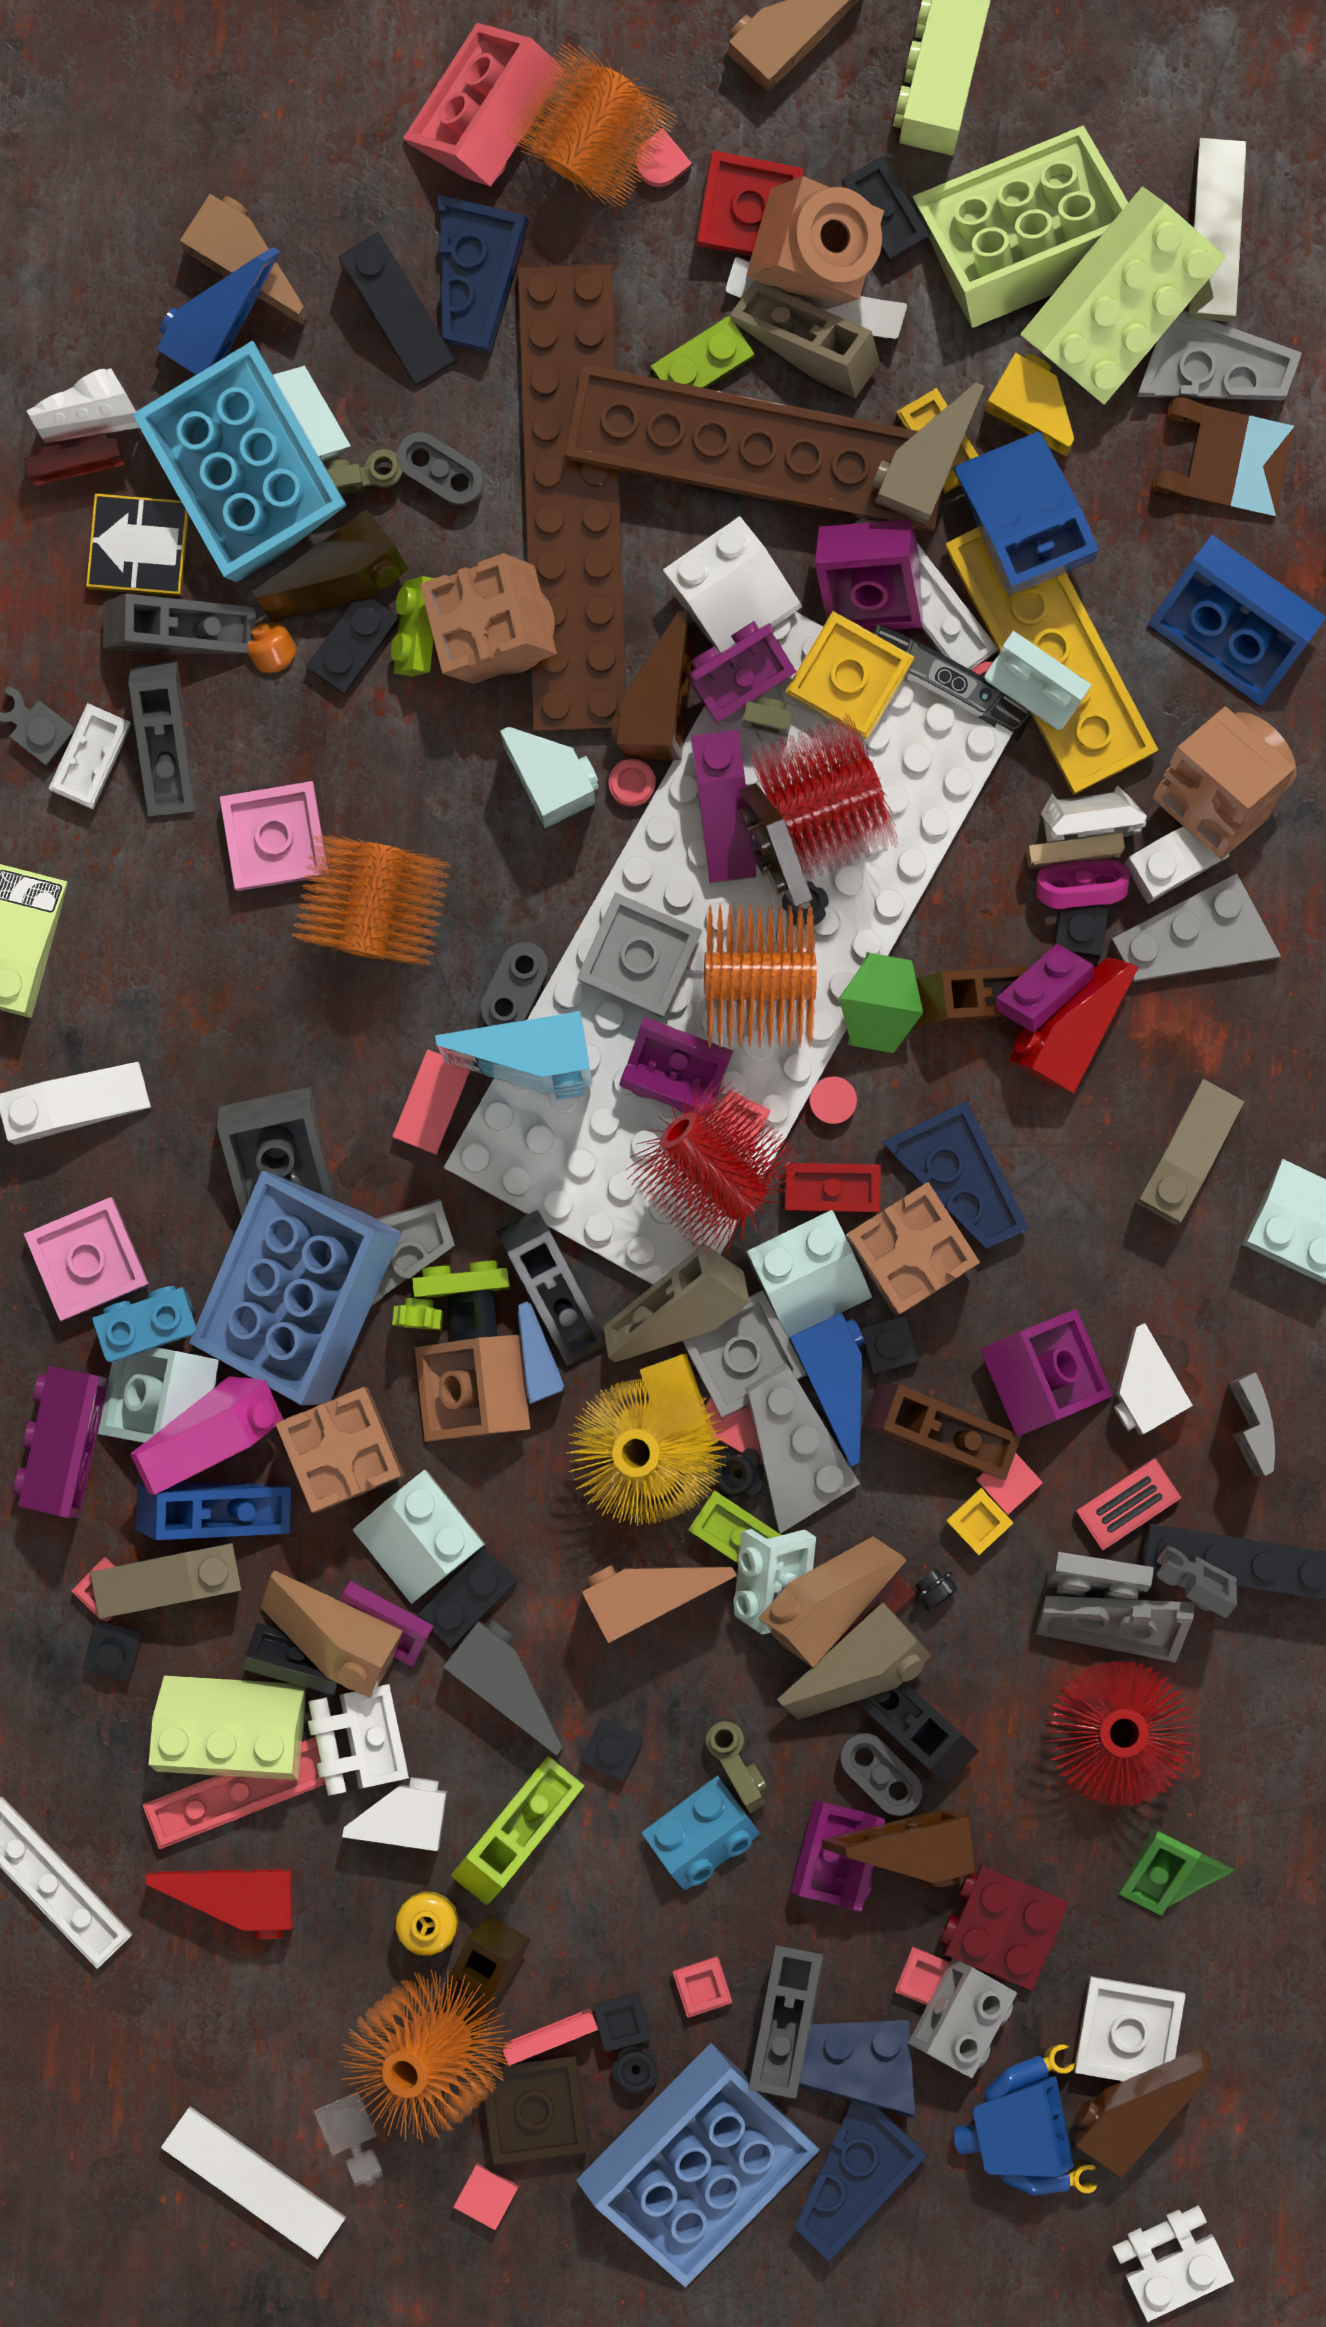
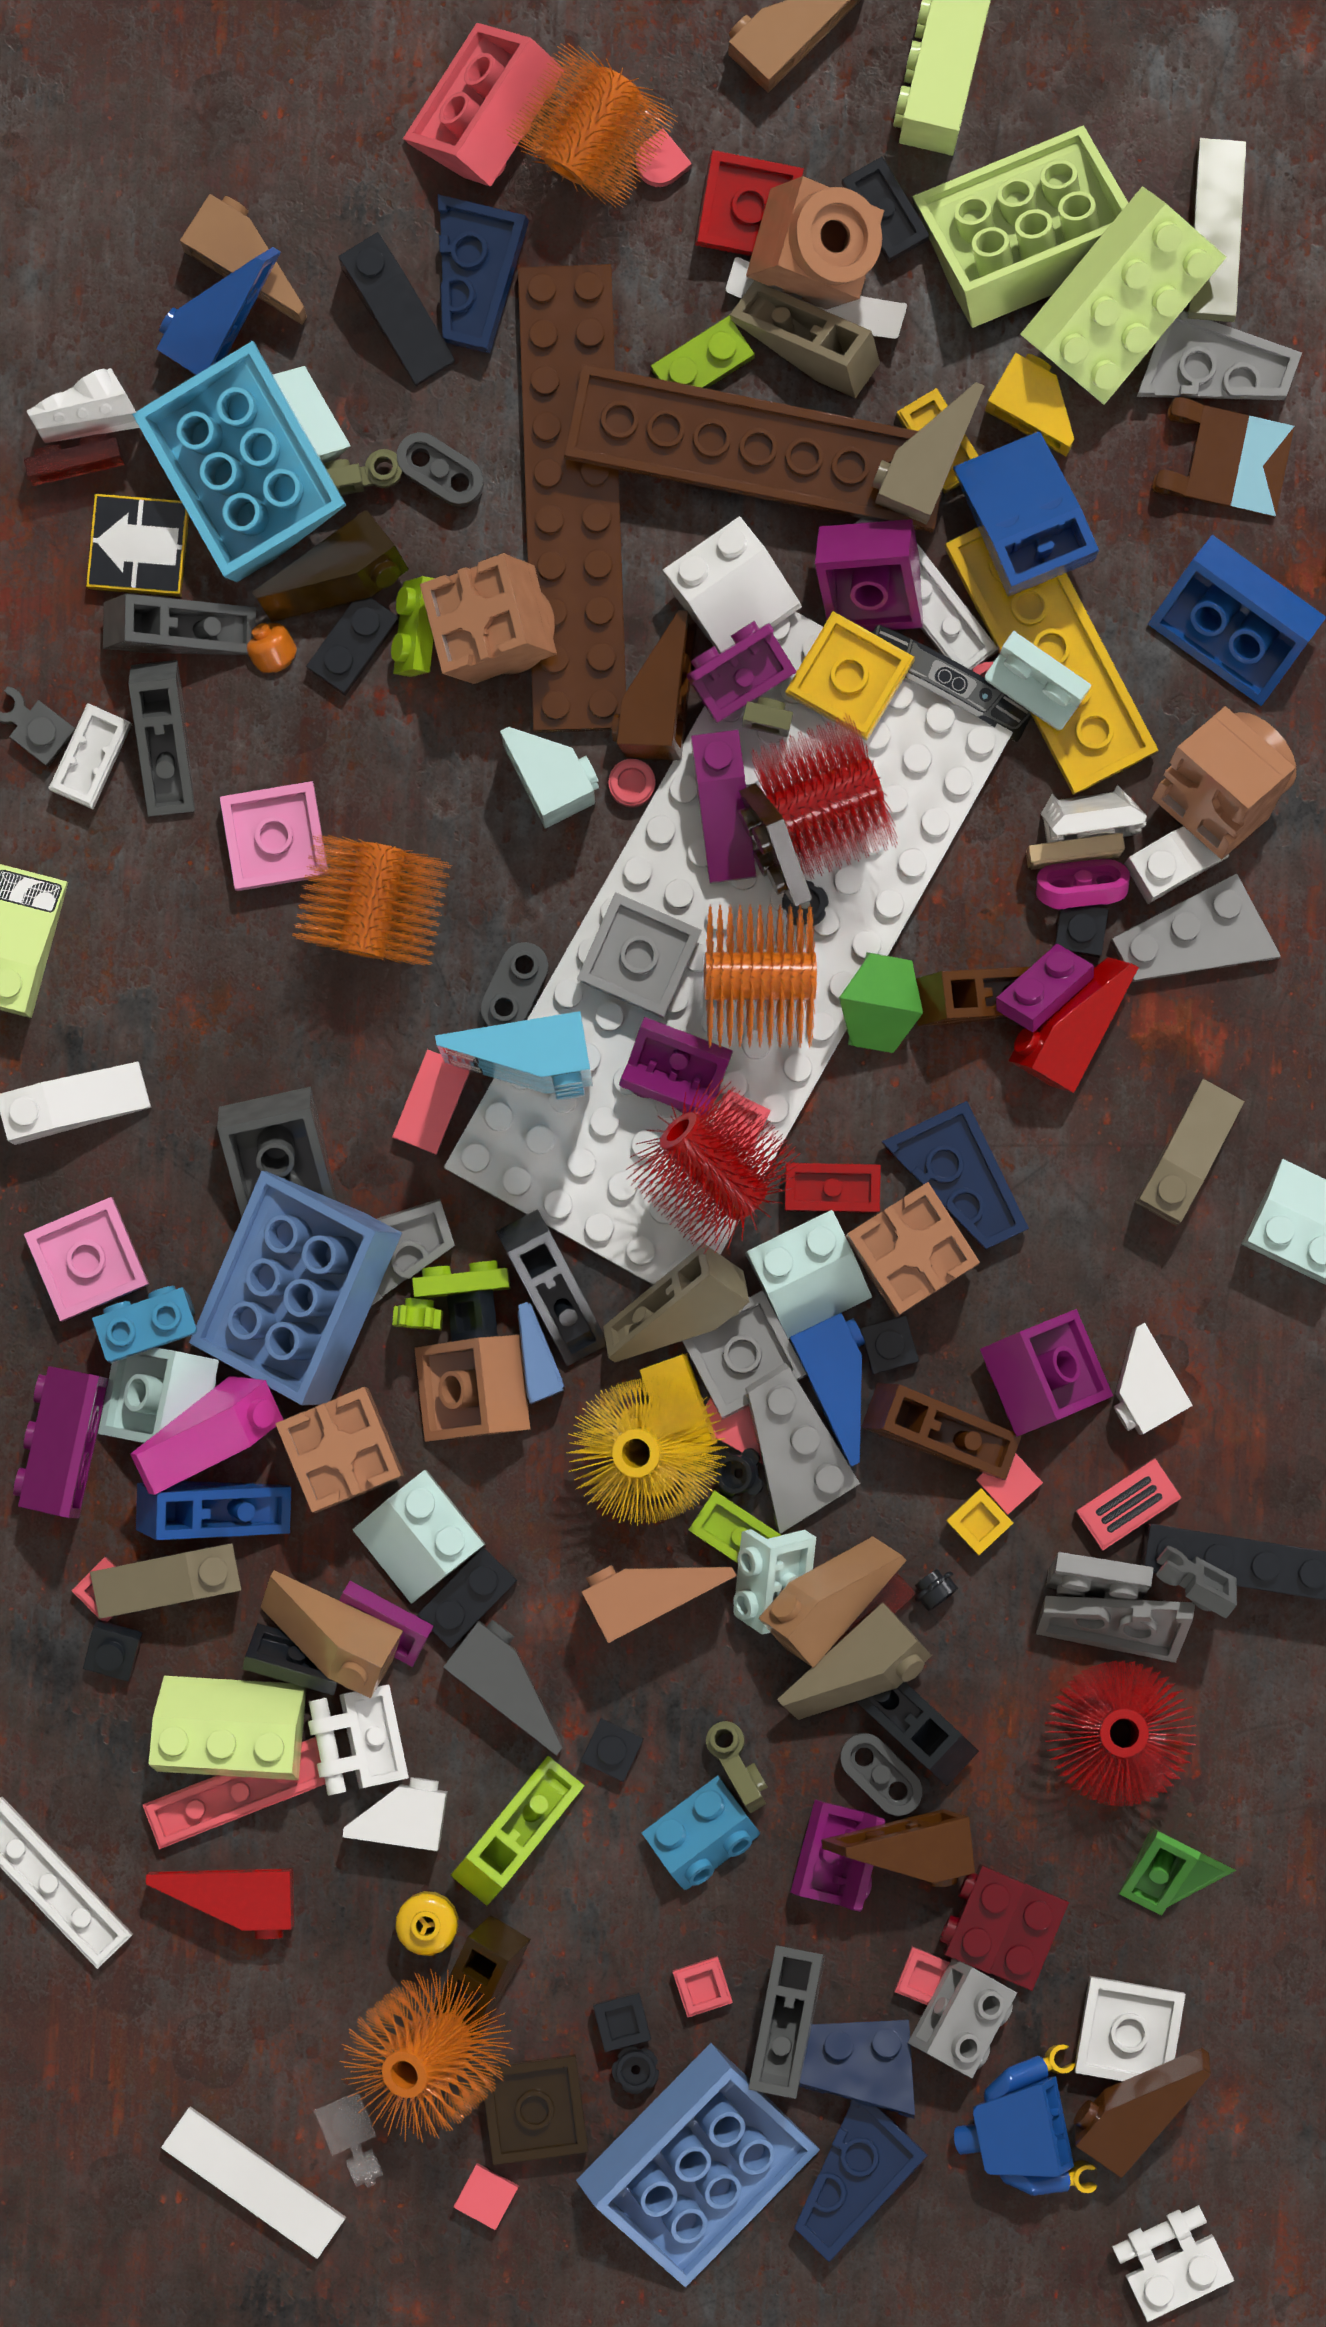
coral tile [502,2009,598,2066] -> none
coral tile [809,1077,857,1125] -> none
light grey slope [1228,1372,1275,1477] -> none

